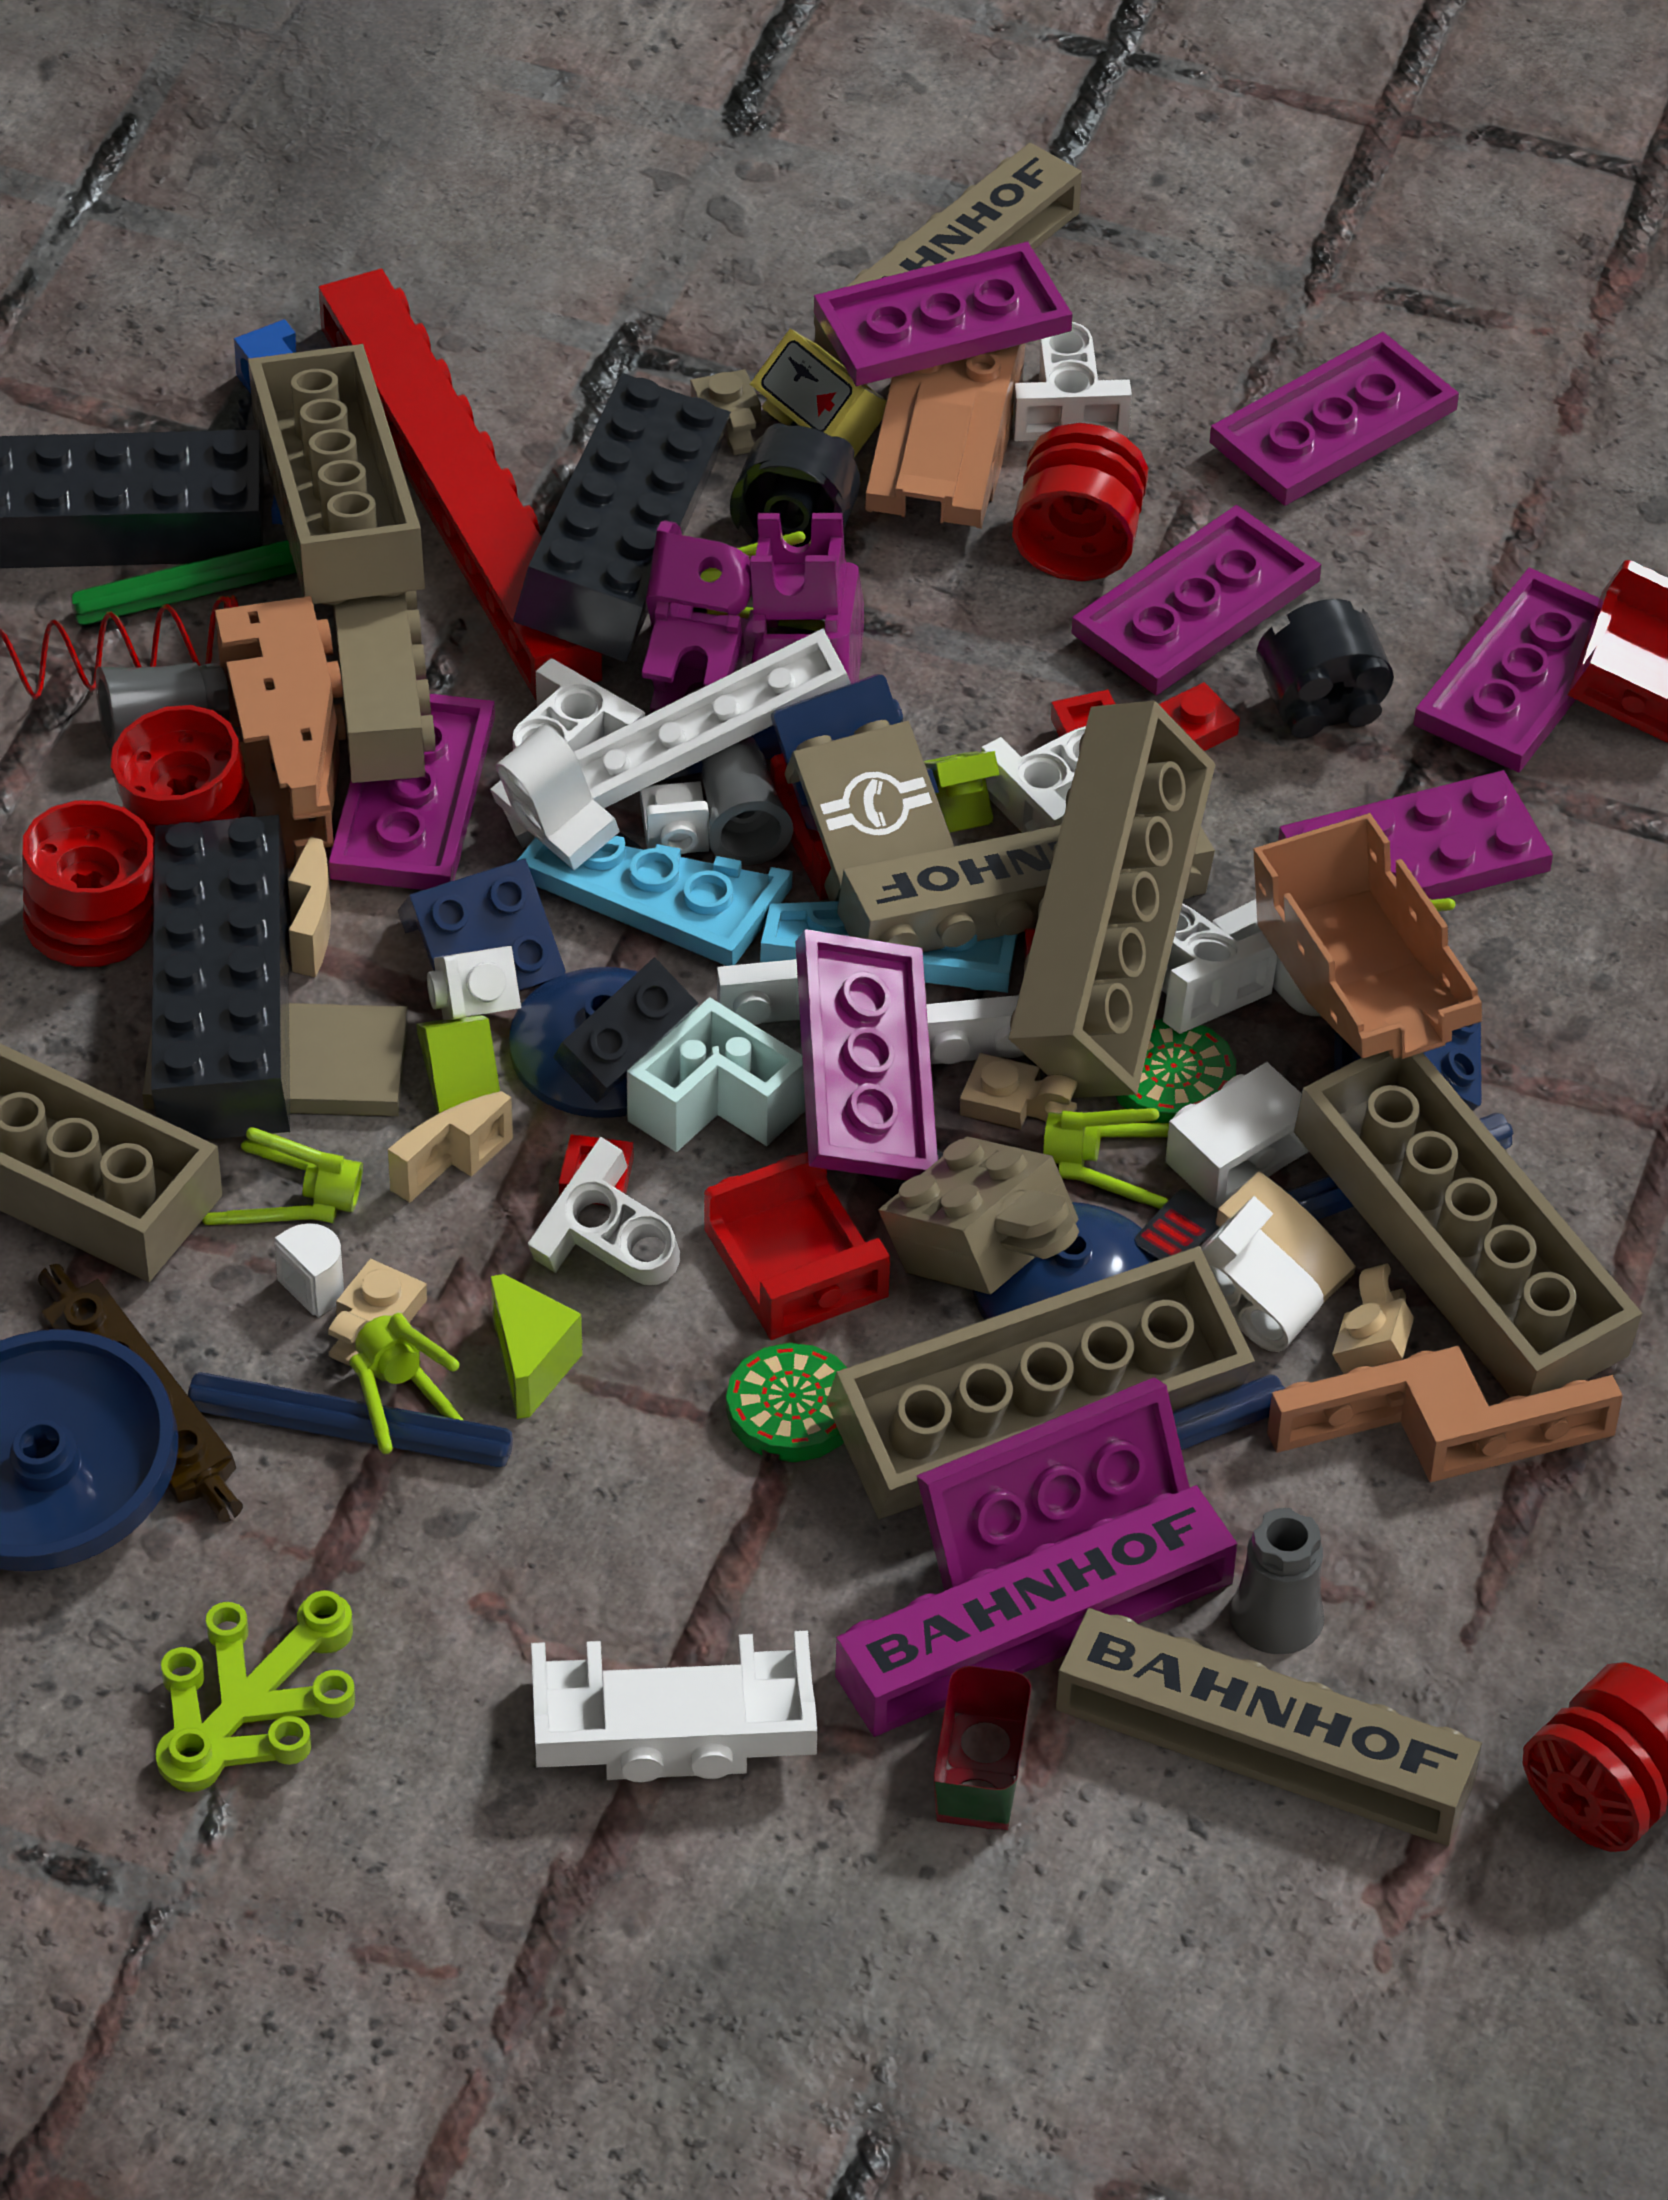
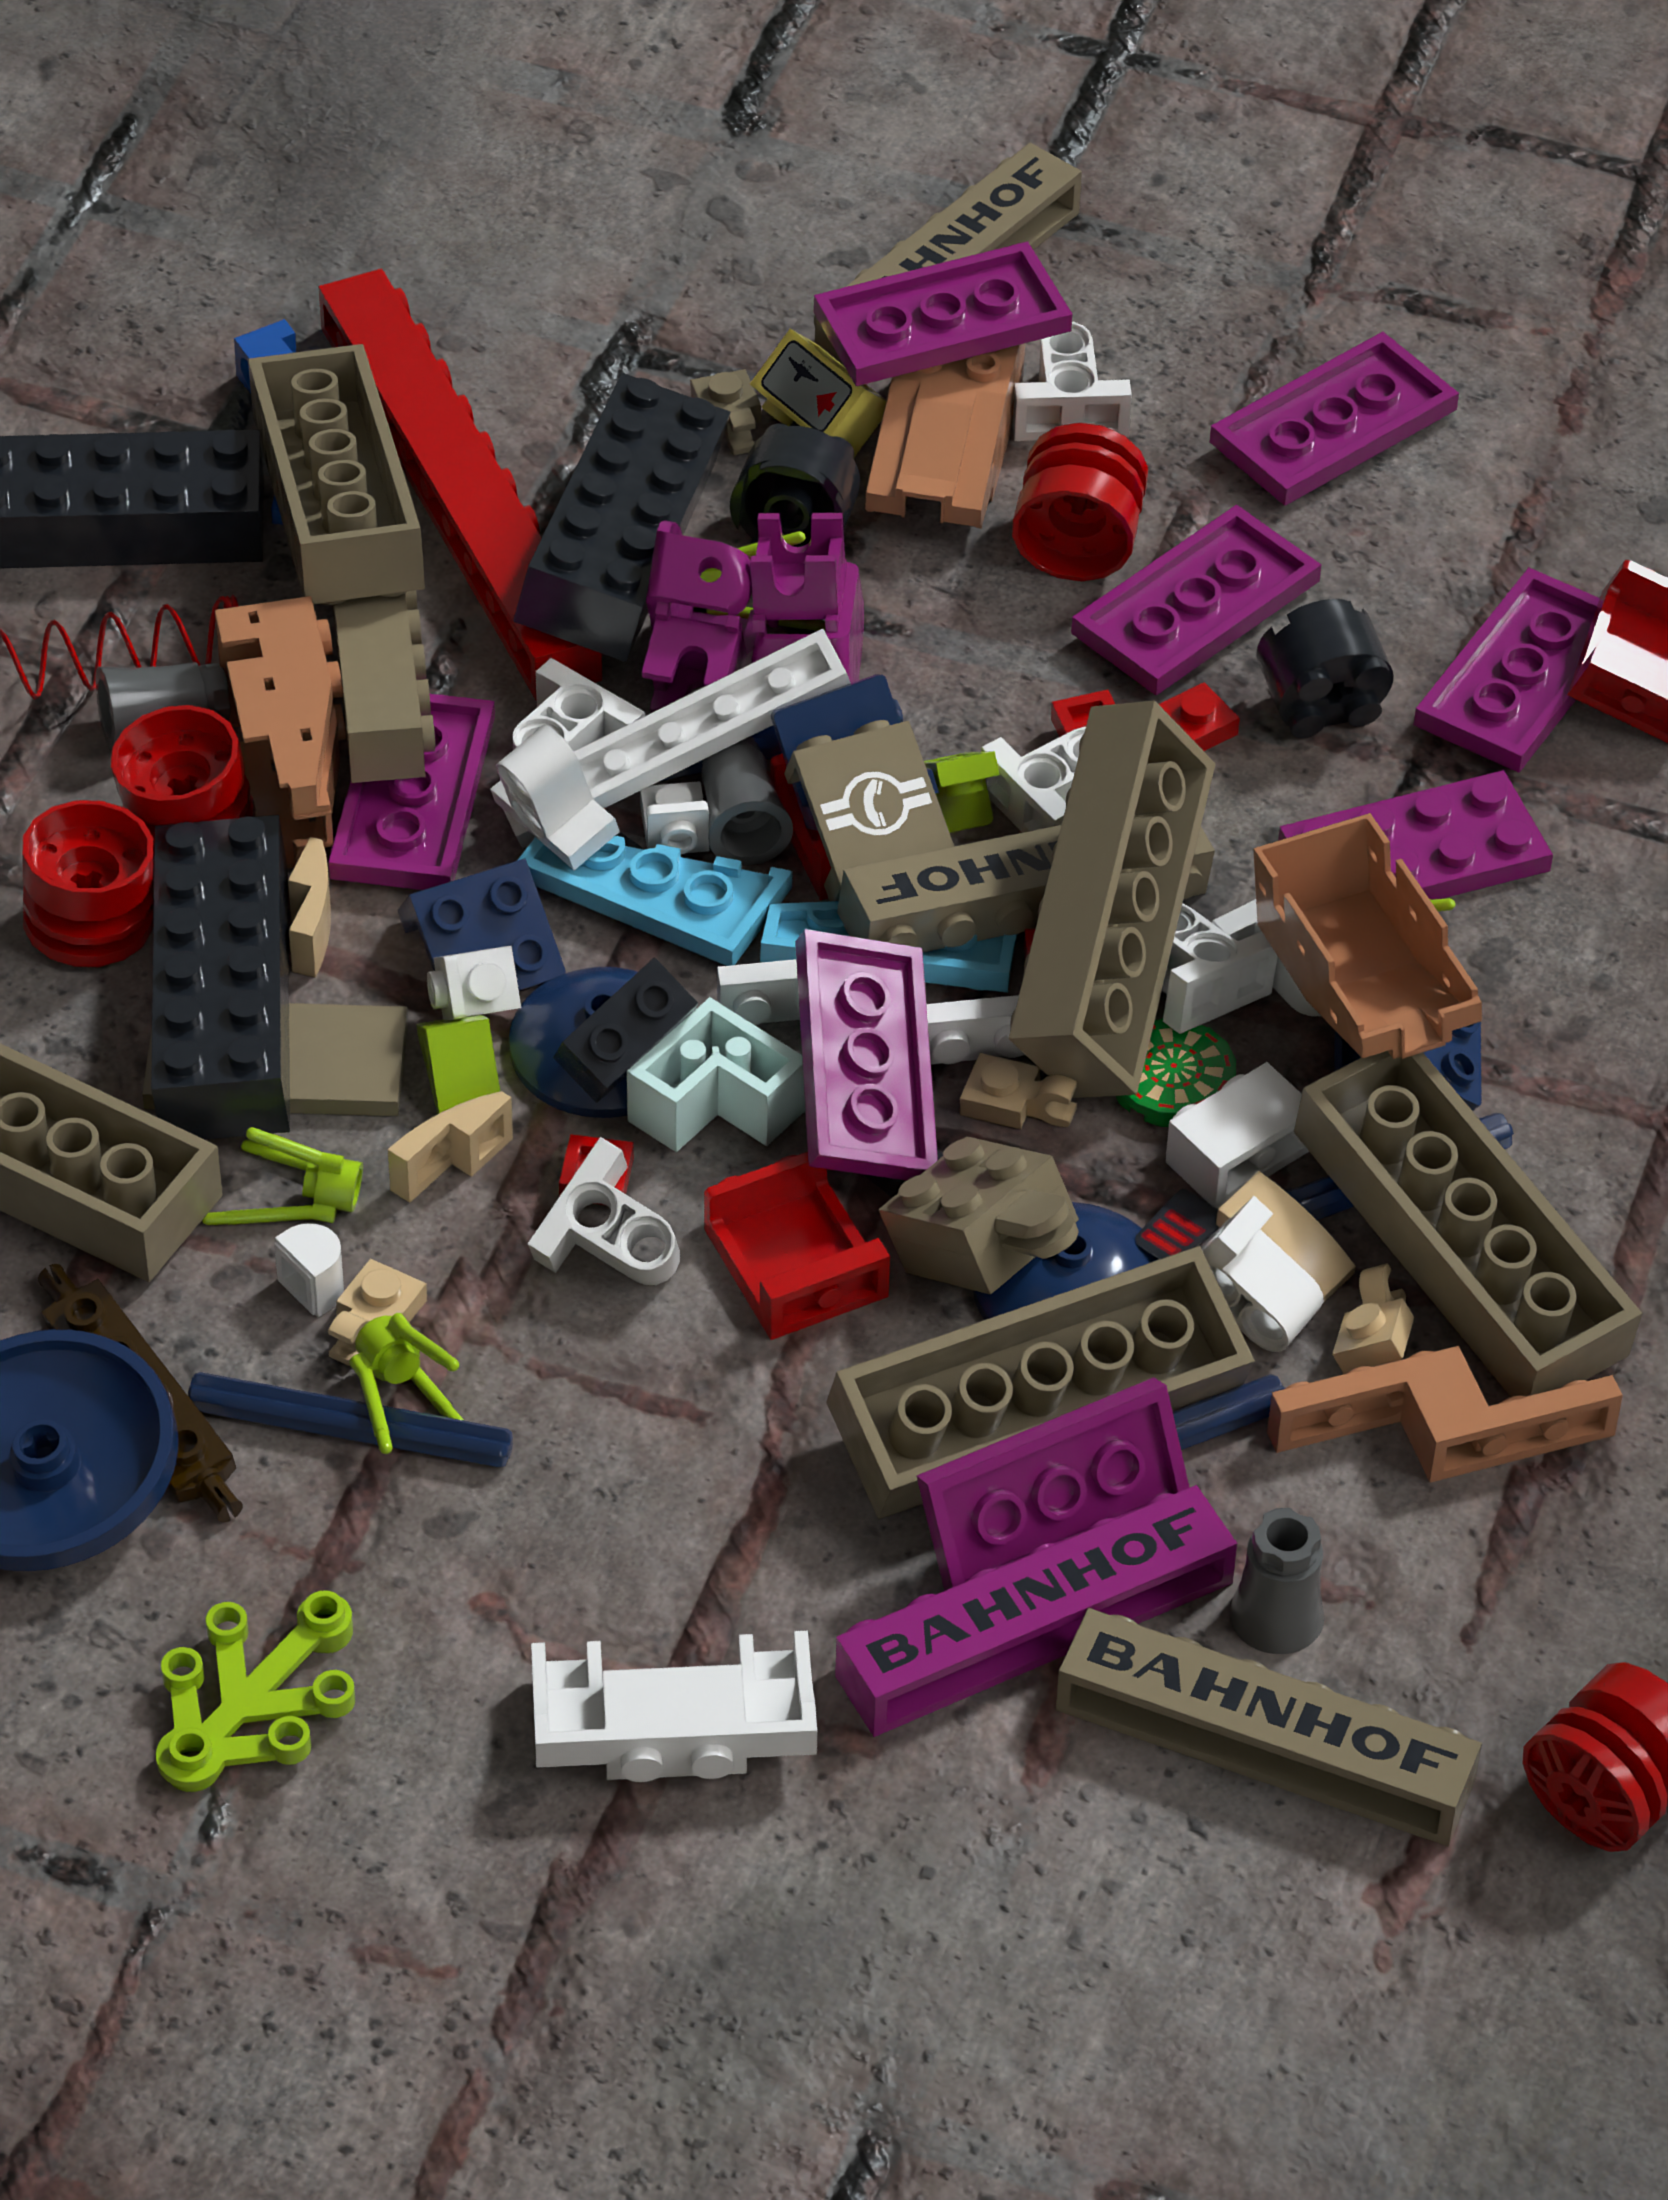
green axle [71,540,297,626] -> none
lime slope [491,1274,582,1419] -> none
green tile [726,1343,847,1462] -> none
dark red piece [934,1666,1031,1830] -> none
lime plant [1043,1108,1169,1209] -> none

